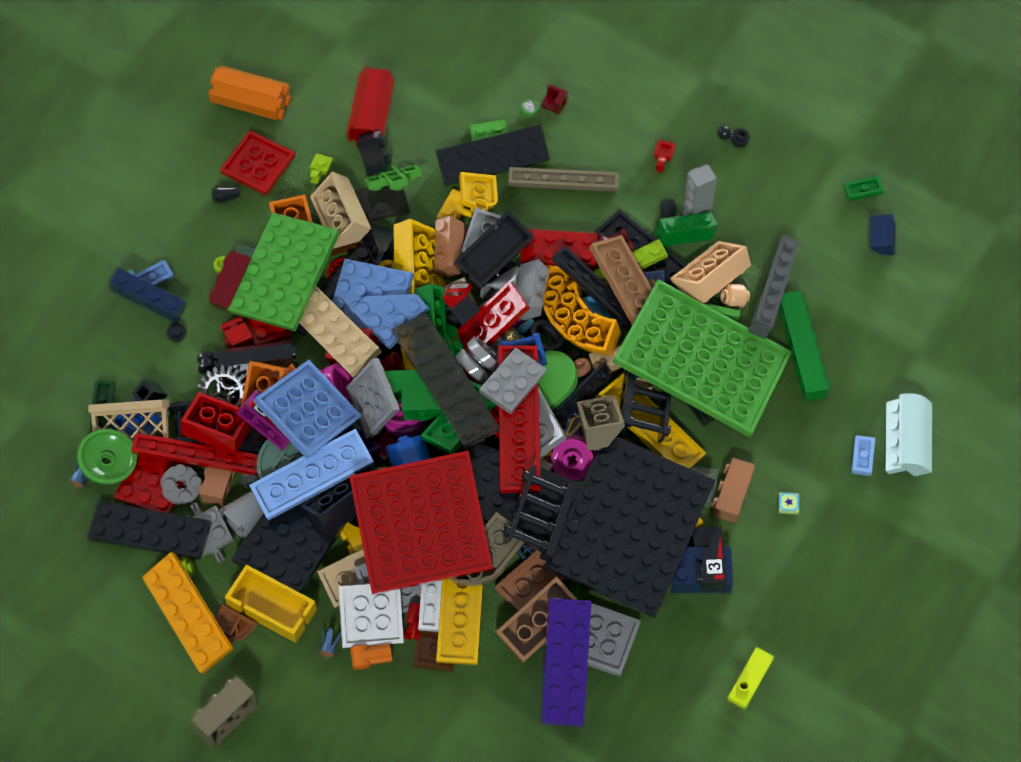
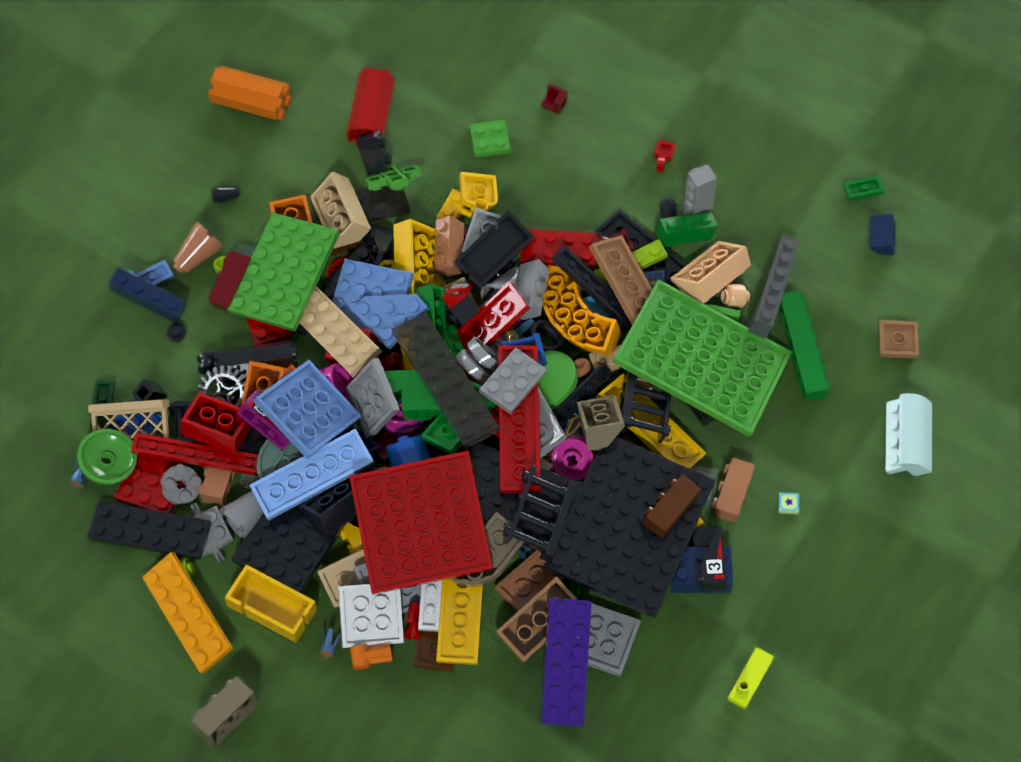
dark orange brick [215,604,258,643] -> none
red plate [220,130,296,196] -> none
red brick [220,316,255,349] -> none
lime plate [310,153,334,184] -> none
black plate [435,125,550,186] -> none
dark tan plate [508,167,619,192] -> none
tile [521,99,539,117] -> none
black plate [717,126,750,148] -> none
light blue plate [851,435,875,476] -> none
none -> nougat cone [173,222,223,274]
none -> reddish brown brick [643,475,701,539]
none -> medium nougat plate [878,320,919,359]

